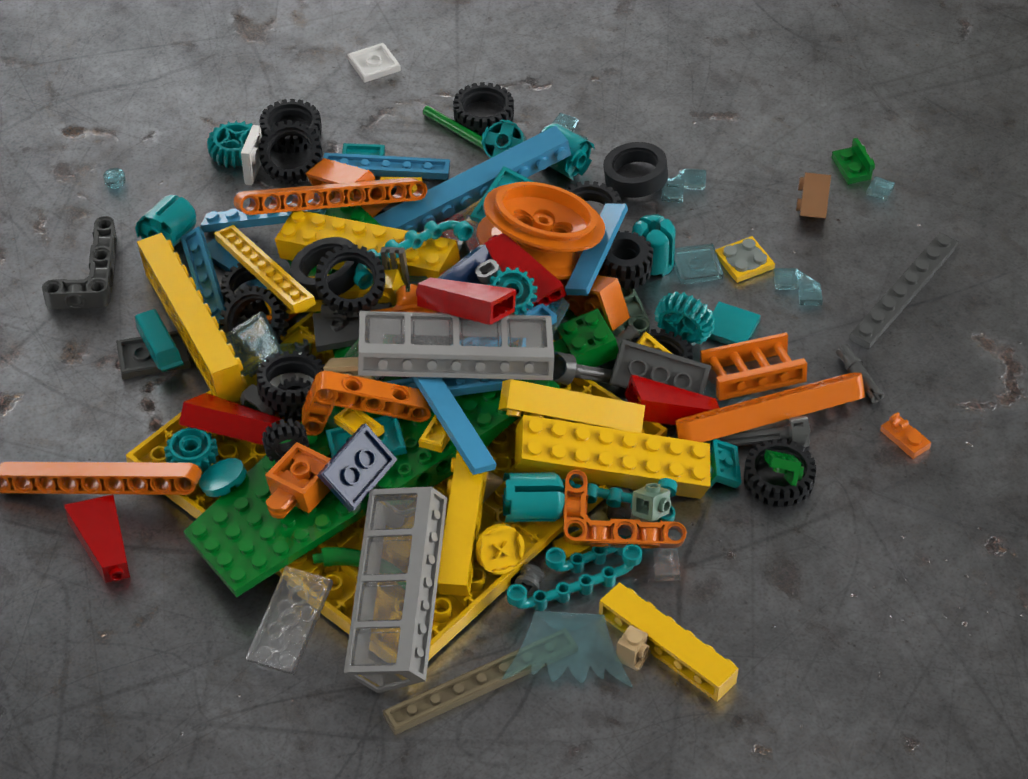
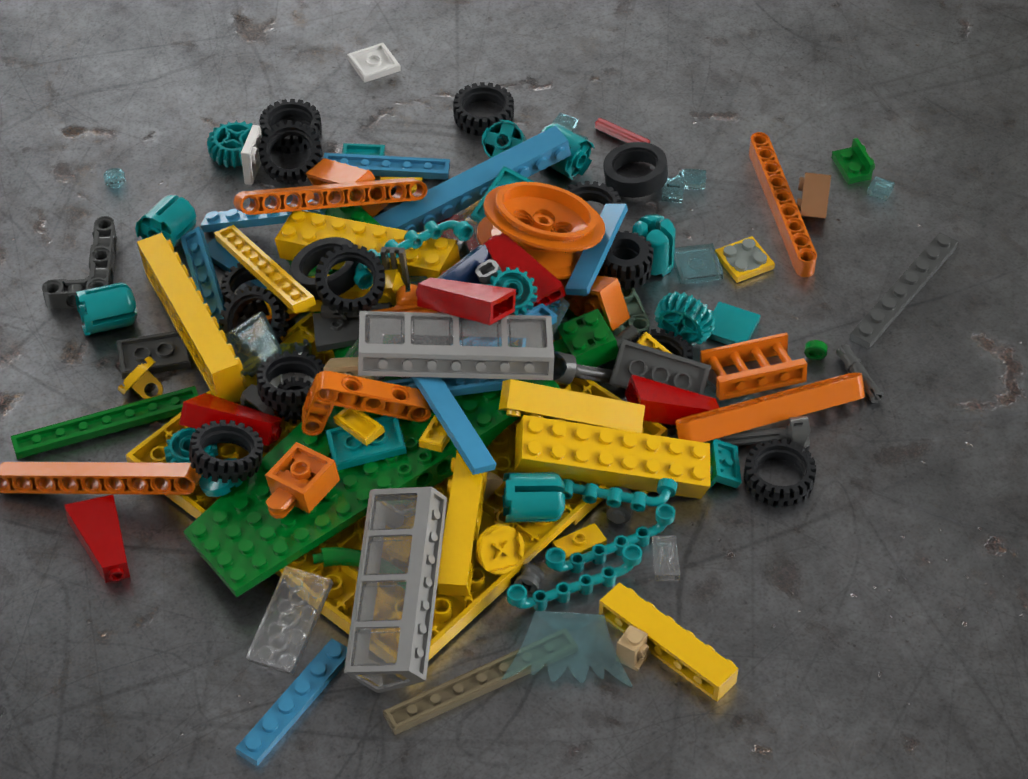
teal piece [135,309,184,372] -> none
black tyre [262,419,309,463] -> none
tile [317,423,398,512] -> none
green piece [423,105,484,150] -> none
orange beam [563,470,687,549] -> none
sand green brick [632,483,671,521] -> none
green bracket [764,450,804,486] -> none
clear light blue tile [773,268,823,305] -> none
orange plate [880,412,931,459] -> none
none -> green plate [10,386,199,459]
none -> teal cylinder [75,282,138,336]
none -> yellow tile [118,356,164,399]
none -> black tyre [189,420,263,483]
none -> dark azure plate [235,638,347,766]
none -> axle [595,118,650,143]
none -> orange beam [749,132,817,277]
none -> green tile [804,340,828,360]

